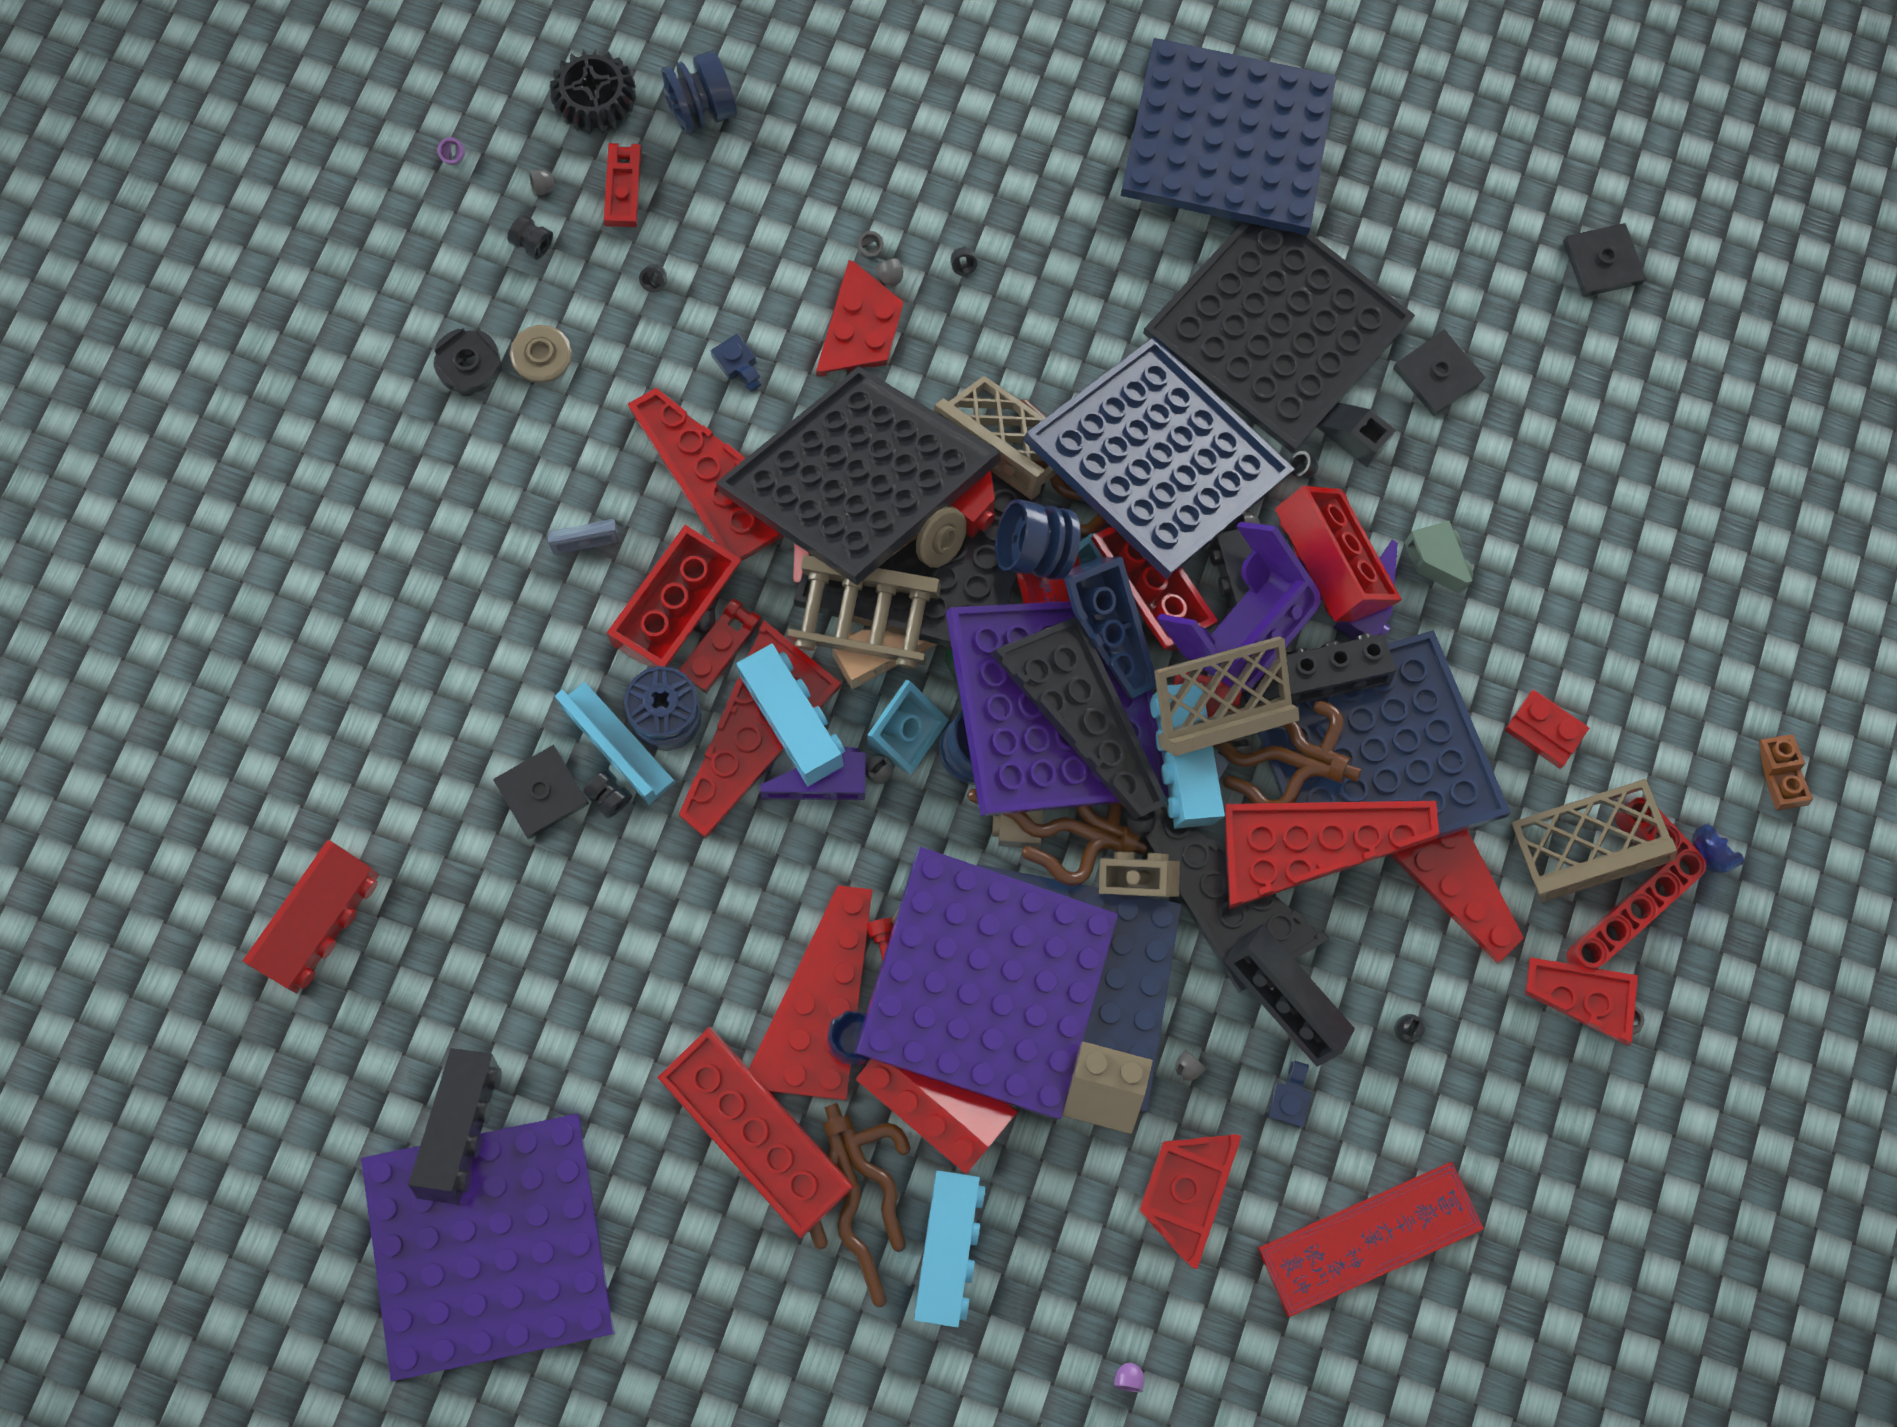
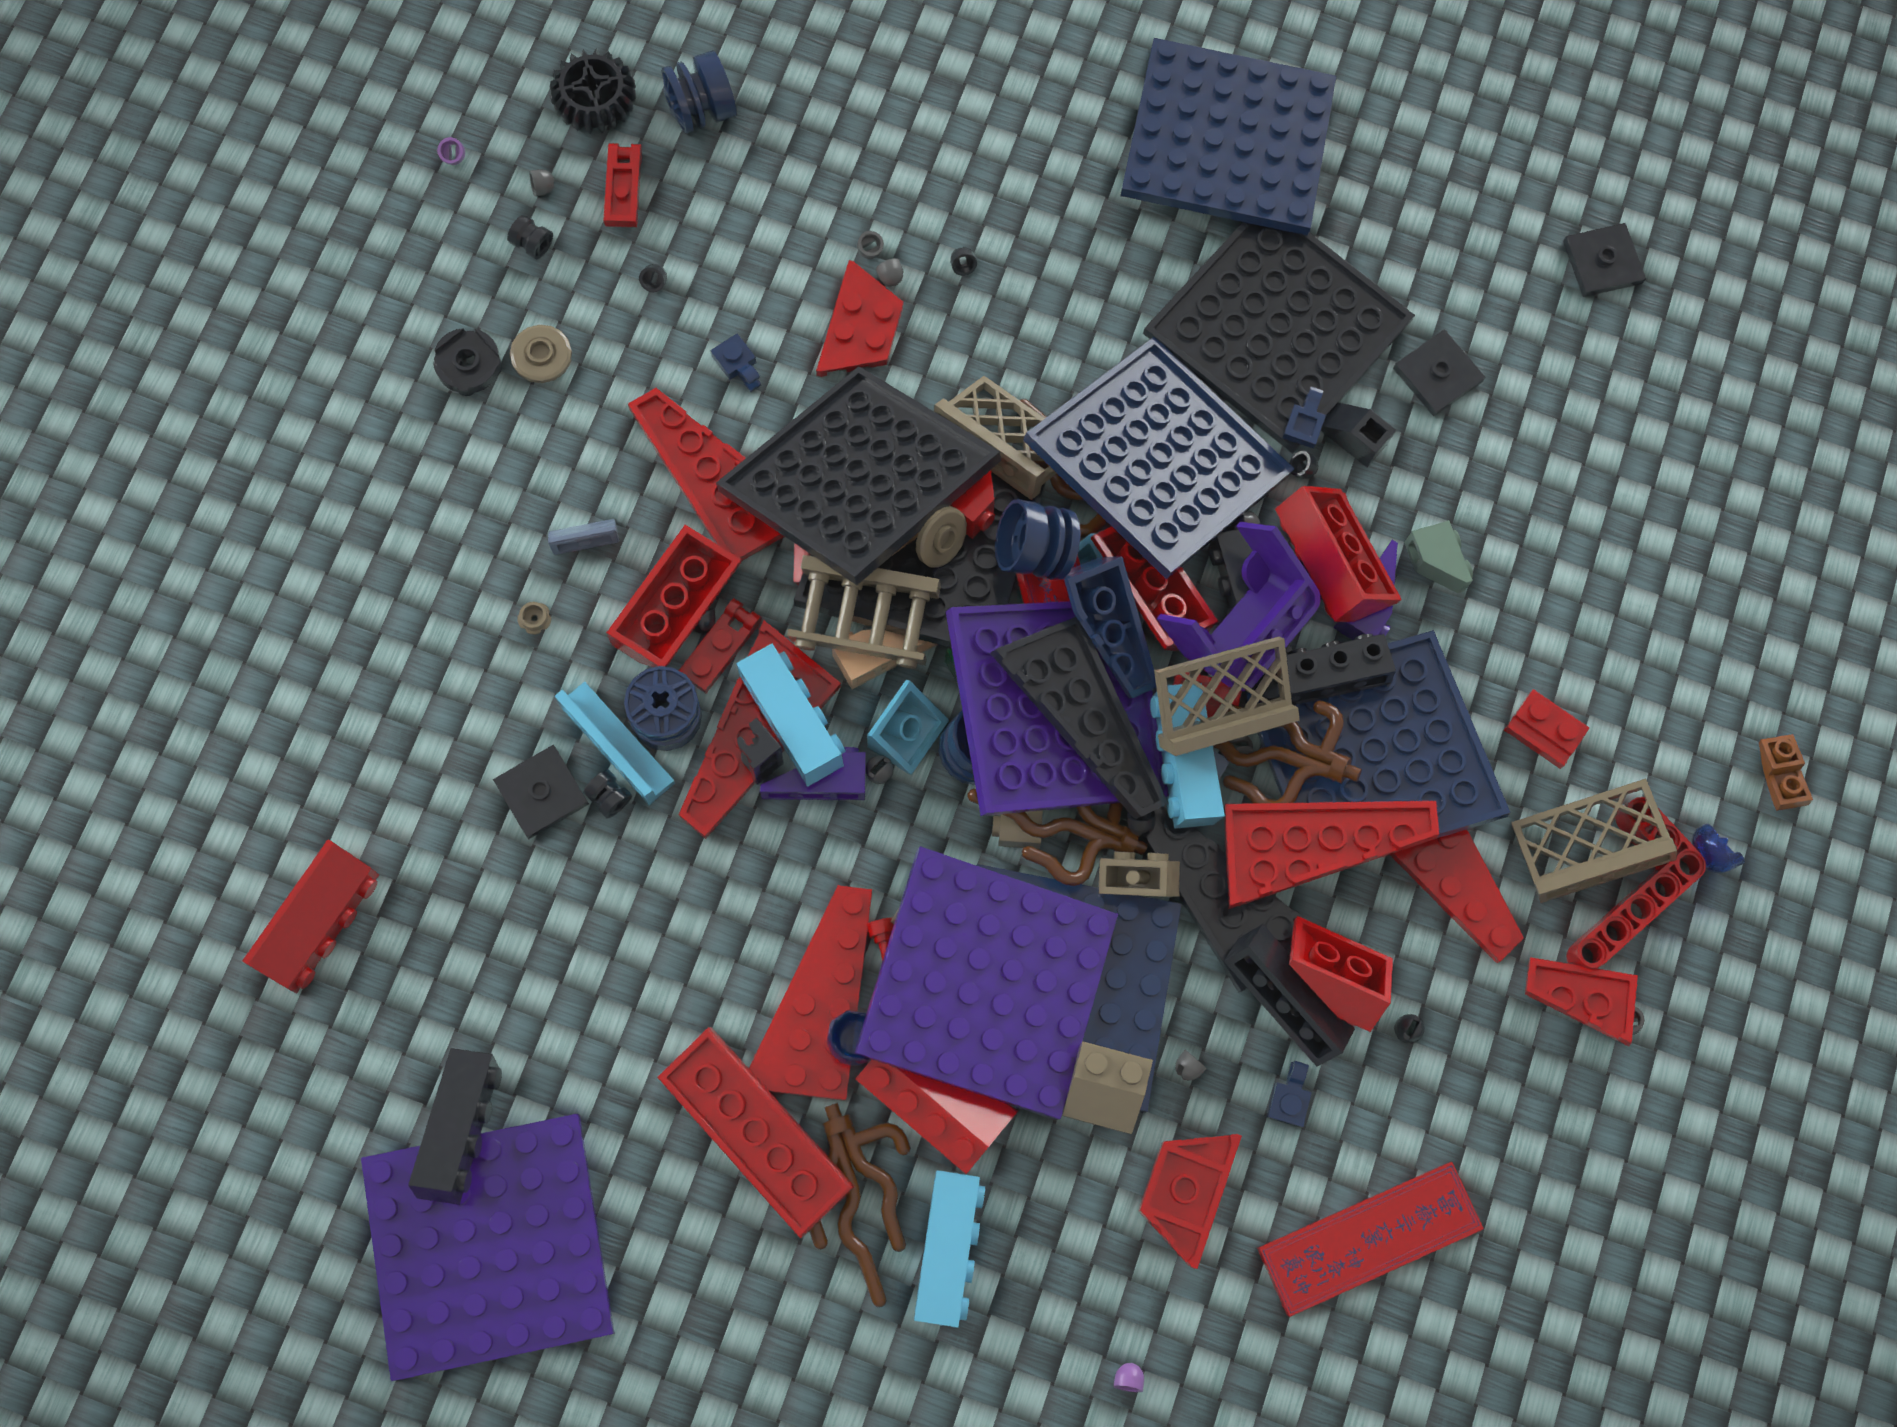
none -> dark tan plate [517,602,551,635]
none -> black hinge [737,718,784,785]
none -> dark blue plate [1282,387,1326,449]
none -> red slope [1289,916,1393,1032]

